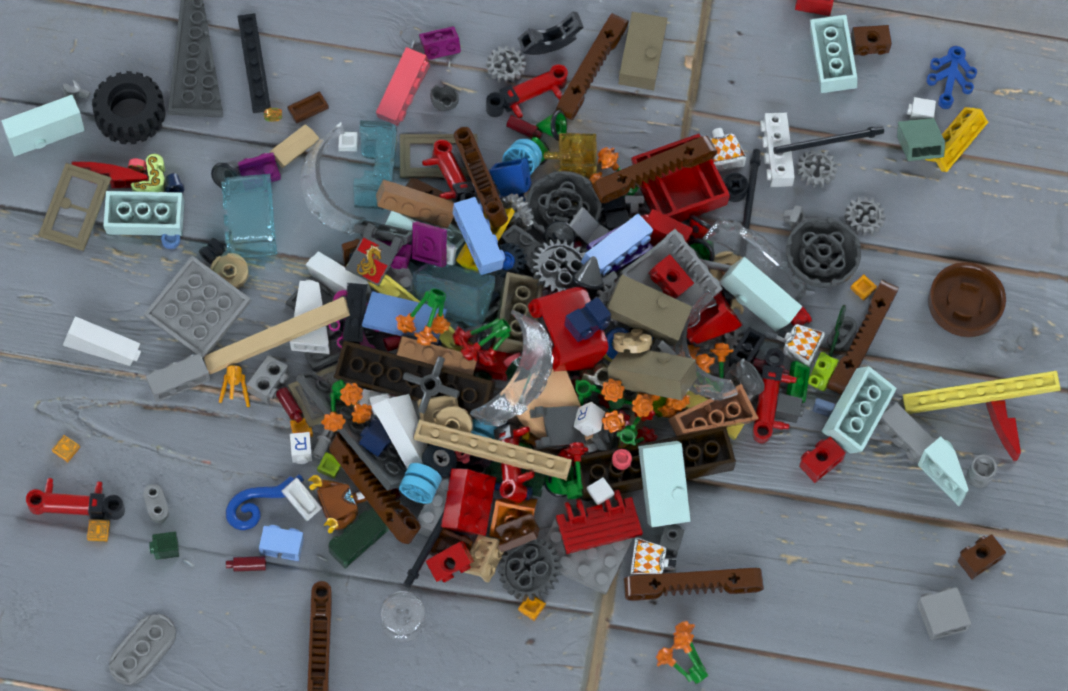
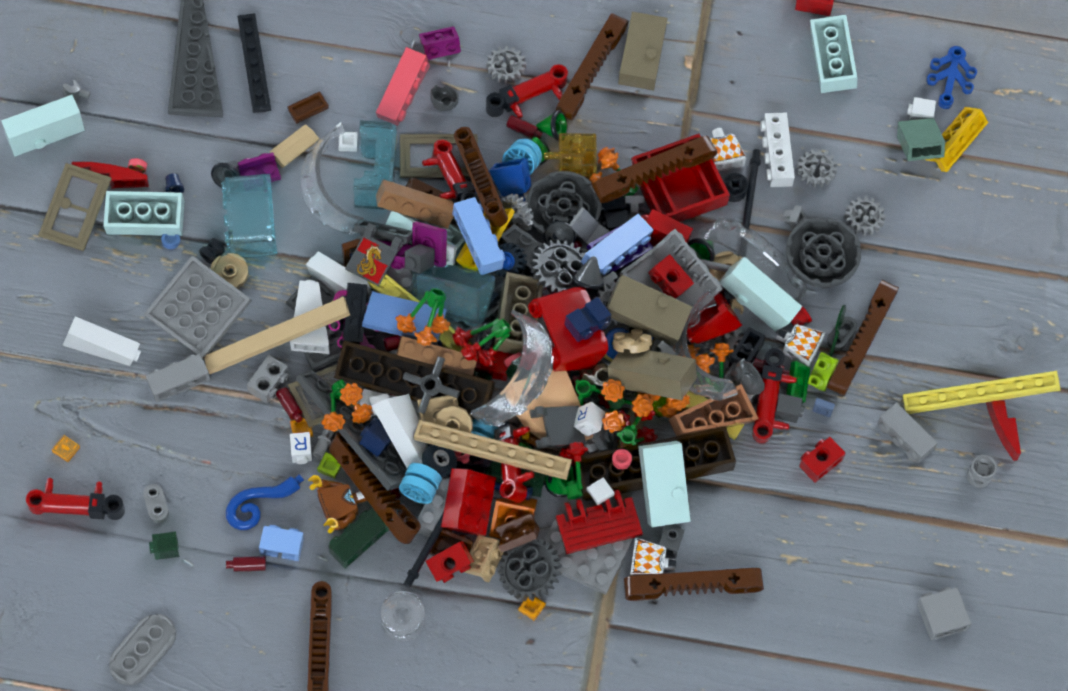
light orange tile [87,519,110,542] -> none
black tyre [92,71,165,145] -> none
yellowish green animal [131,154,166,192] -> none
light orange plant [218,365,250,407] -> none
clear yellow tile [264,108,282,122] -> none
white tile [281,478,322,521] -> none
black arch [517,11,584,55] -> none
plant [655,621,709,684] -> none
hat [689,214,718,241] -> none
black bar [773,127,884,154] -> none
light aqua brick [821,366,897,454] -> none
reddish brown brick [850,25,892,56] -> none
light orange tile [850,274,877,301] -> none
light aqua slope [918,437,969,506] -> none
reddish brown piece [928,262,1006,337] -> none
reddish brown brick [958,534,1007,579] -> none
none -> dark grey brick [405,244,434,274]

